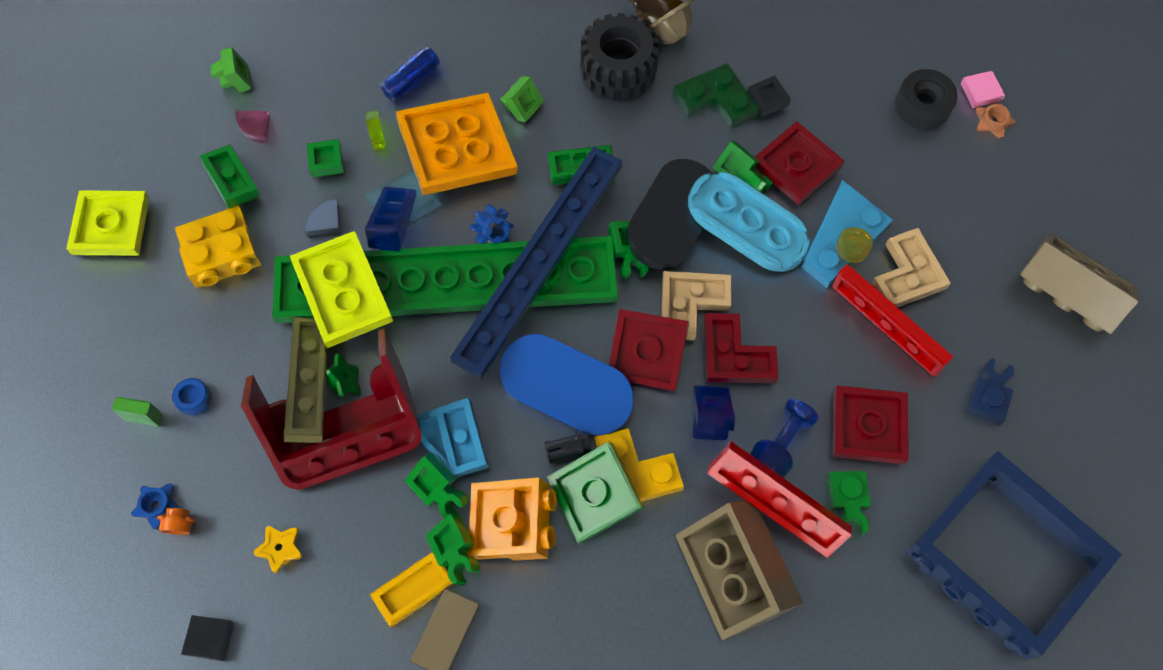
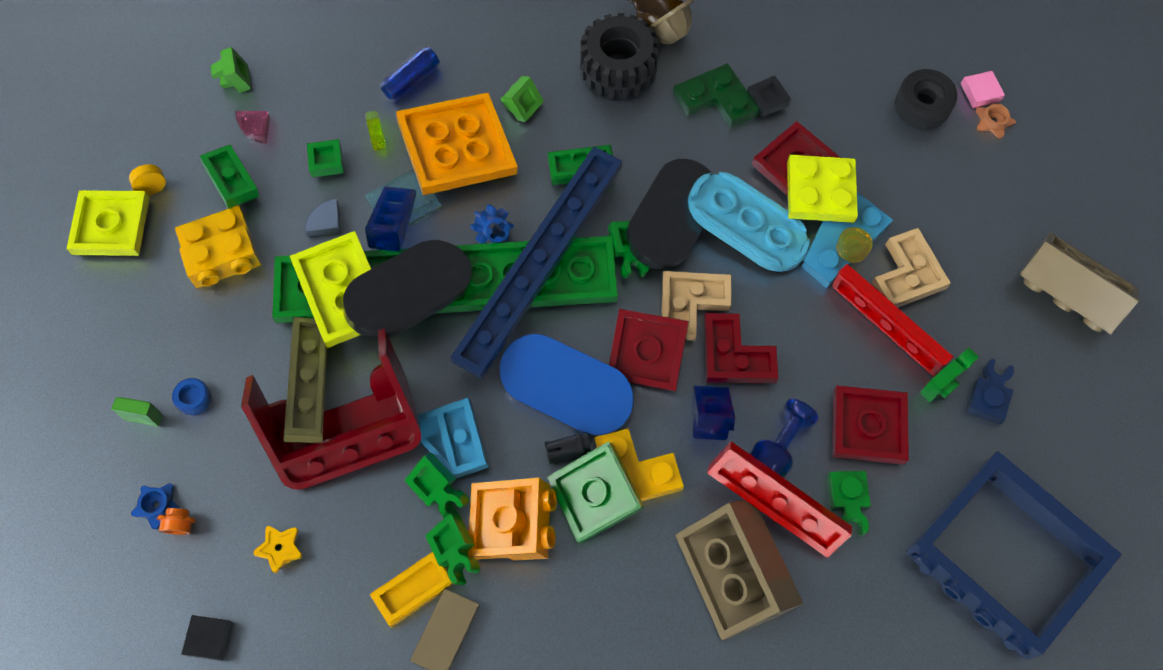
green plate [326,354,361,397] -> none
green plate [712,141,773,193] -> none
none -> yellow tile [129,164,166,196]
none -> black tile [343,240,472,339]
none -> neon yellow plate [787,155,858,223]
none -> green plate [920,347,979,403]

